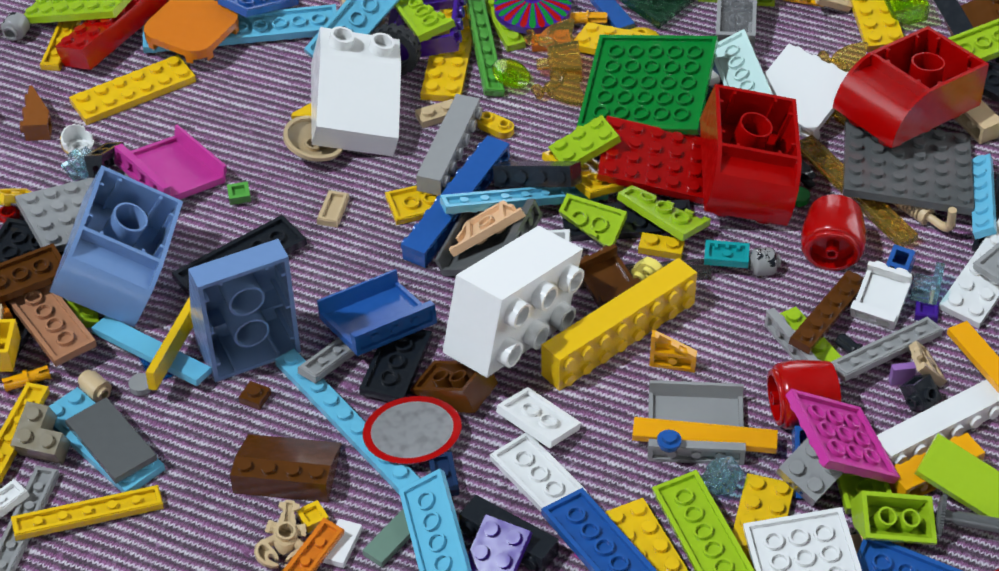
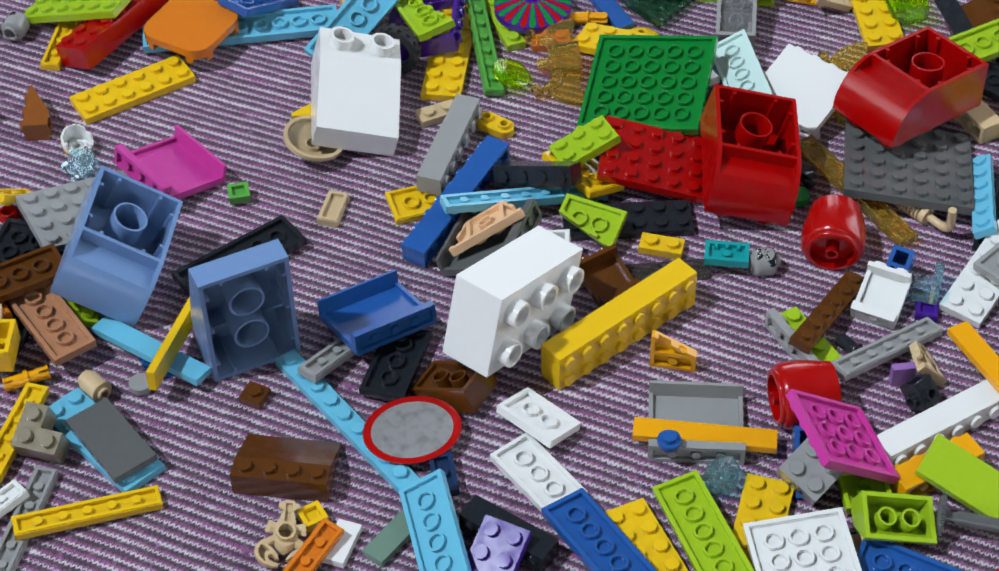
black hinge [84,142,124,178] -> none
lime wing [617,185,711,241] -> none
light yellow plate [631,257,663,281] -> none

